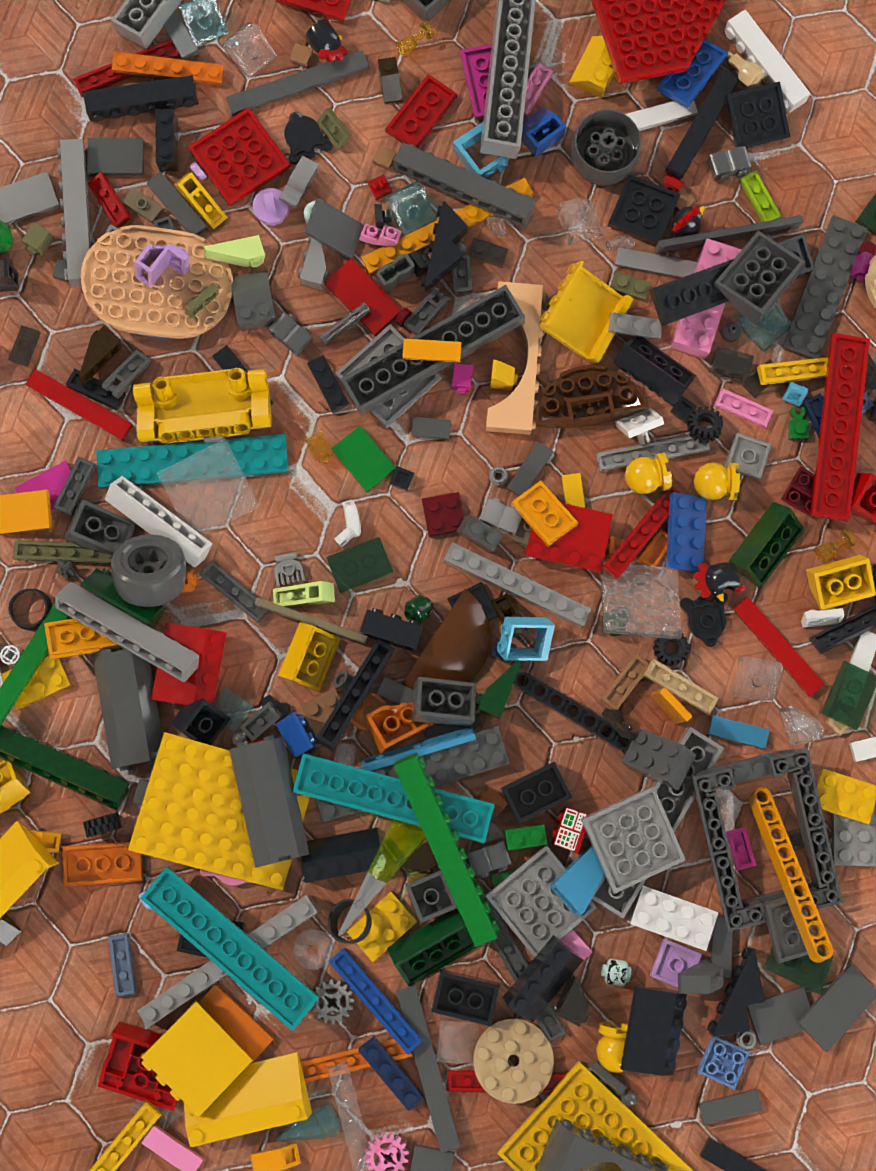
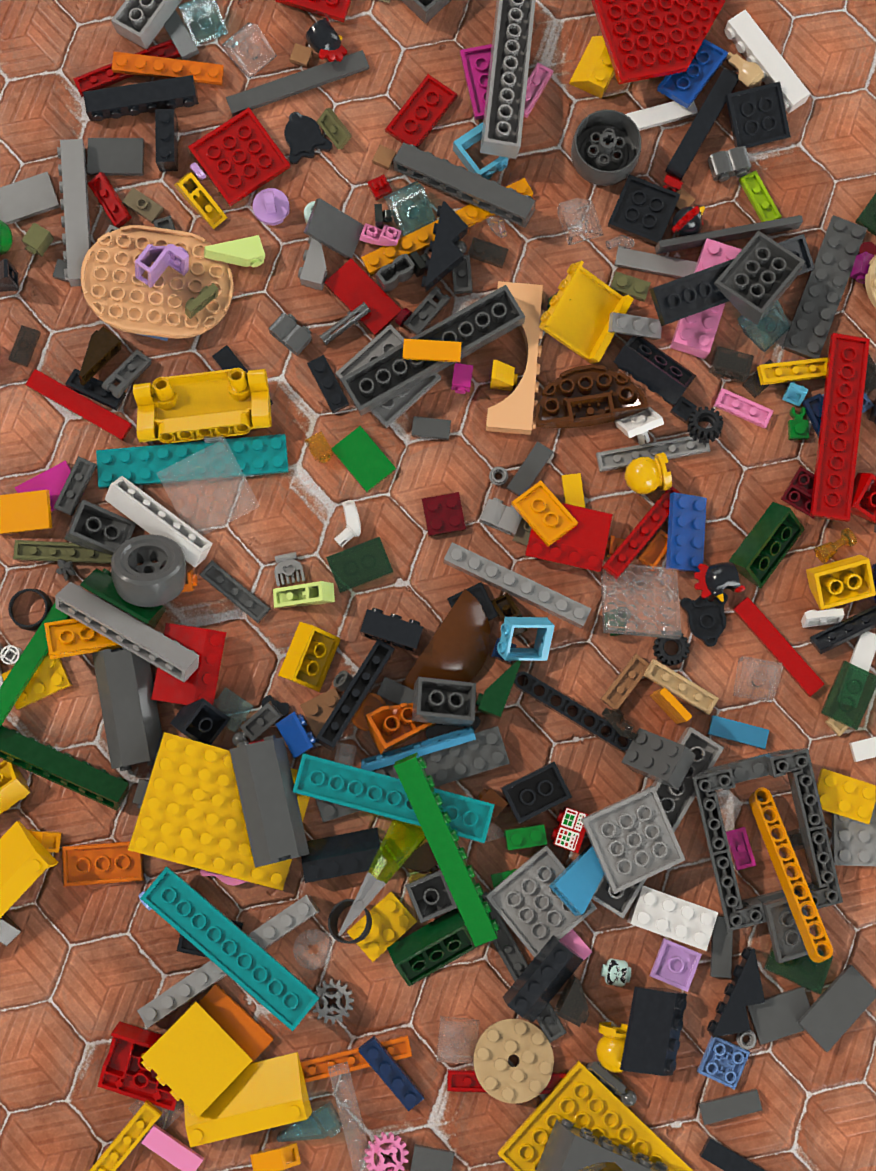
black tyre [83,812,122,838] -> none
sand blue tile [108,933,137,997] -> none
dark grey tile [146,172,207,235] -> none
dark grey slope [231,271,276,331] -> none
dark tan tile [255,597,367,644] -> none
light grey piece [279,156,319,208] -> none
blue tile [329,948,423,1055] -> none
dark brown slope [378,57,402,104] -> none
black plate [390,466,414,491] -> none
clear yellow piece [396,20,435,58] -> none
dark grey tile [397,985,460,1153] -> none
dark green head [404,595,433,623] -> none
black brick [431,969,500,1026] -> none
dark grey brick [456,515,503,552] -> none
dark grey brick [466,841,511,879] -> none
blue slope [521,108,566,157] -> none
dark grey slope [678,960,724,994] -> none
yellow tile [694,462,740,501] -> none
dark grey tile [721,322,741,342] -> none
light grey tile [724,433,772,480] -> none
clear slope [778,706,824,746] -> none

